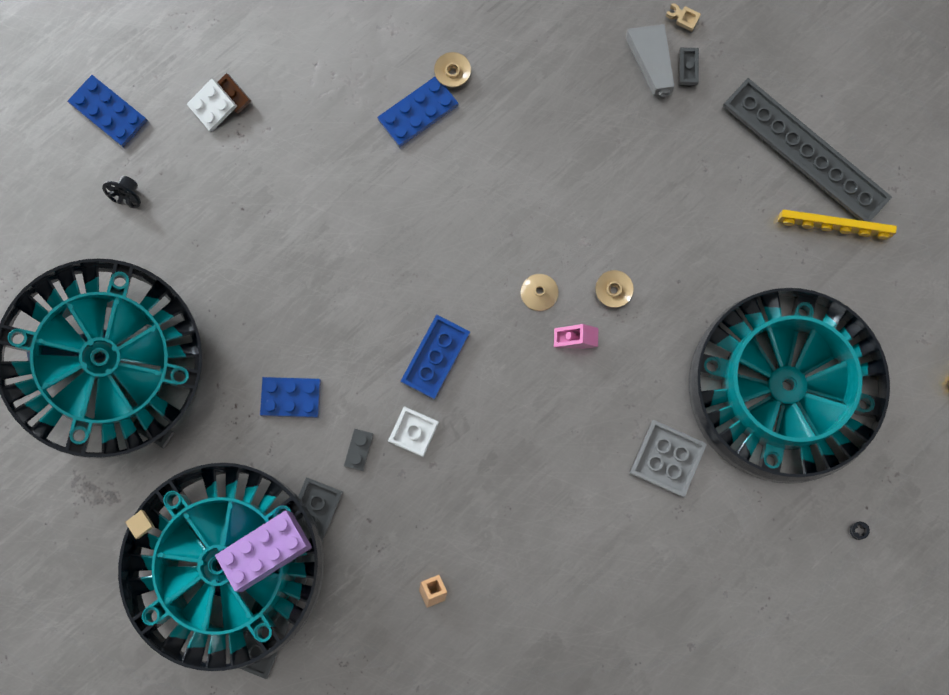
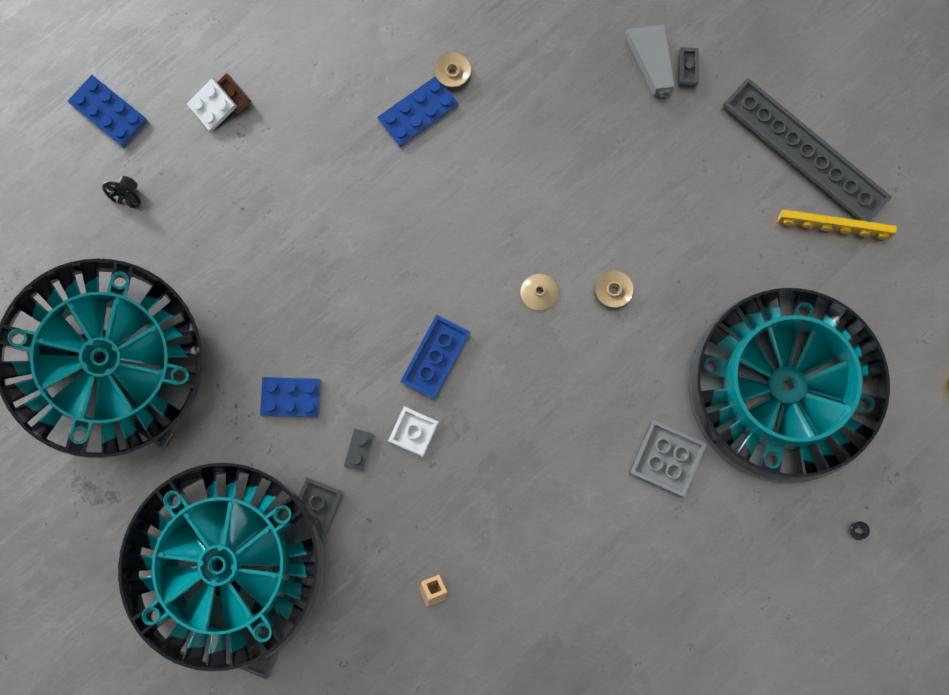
tan tile [125,510,154,539] -> none
lavender brick [215,510,312,592] -> none
bright pink slope [554,324,598,349] -> none
tan plate [666,3,701,32] -> none

